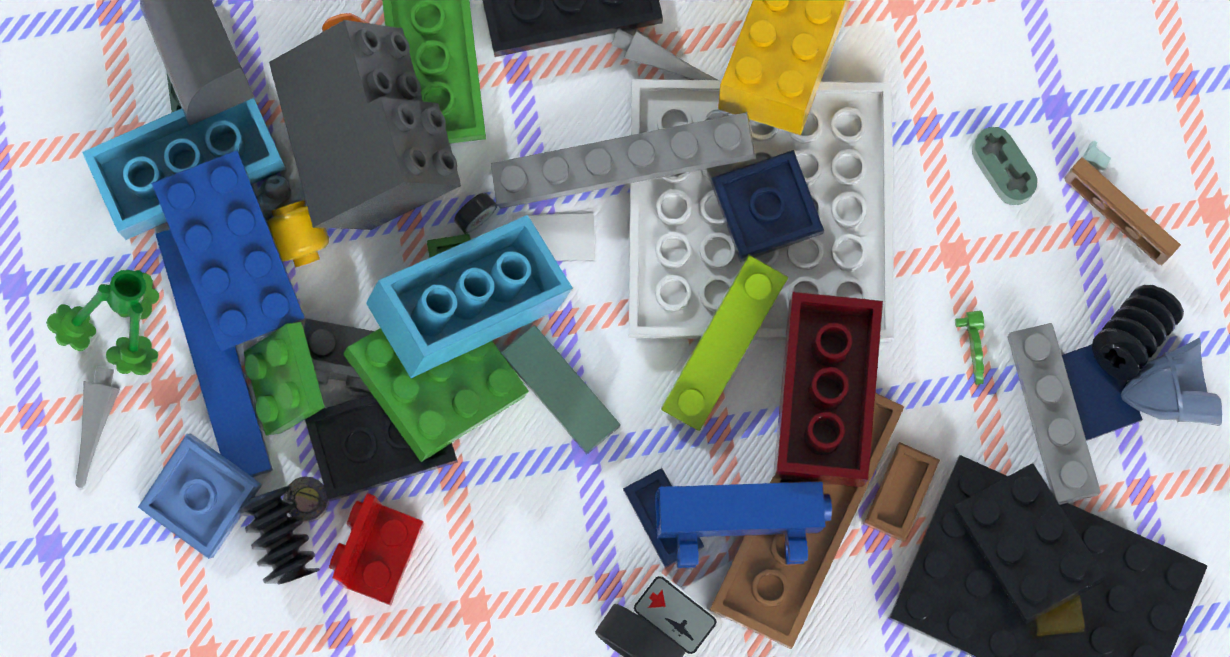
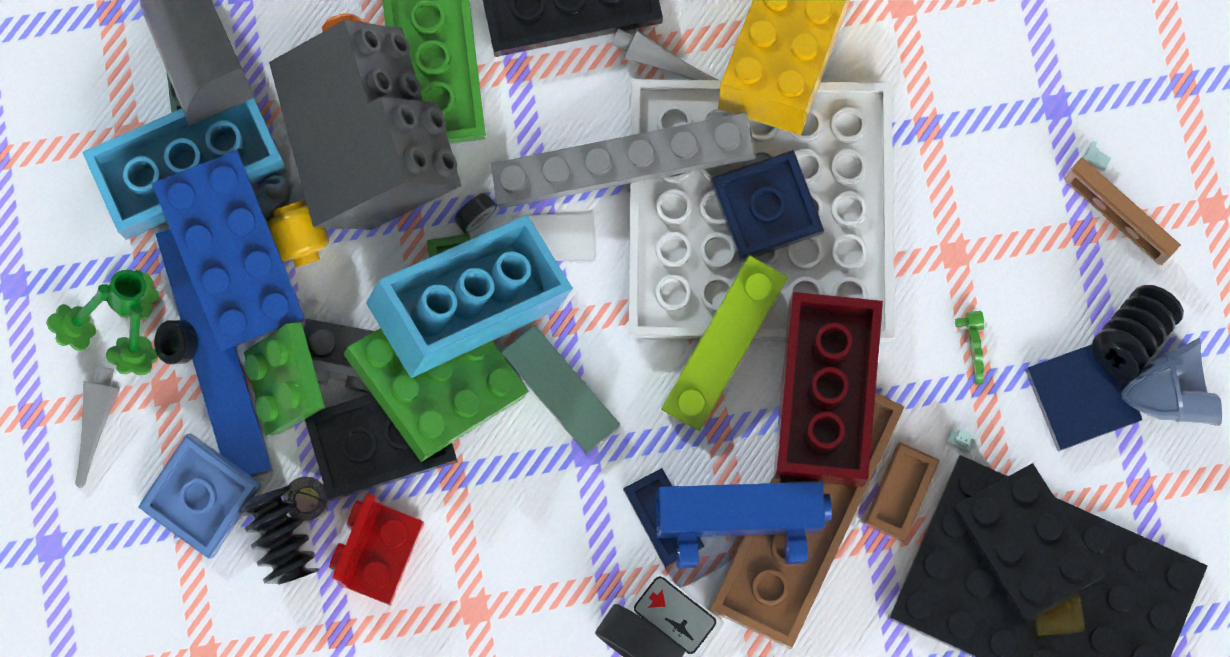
sand green beam [972,127,1038,205] -> none
light grey plate [1007,323,1101,505] -> none
none -> black tile [154,320,198,364]
none -> light aqua piece [946,429,976,453]

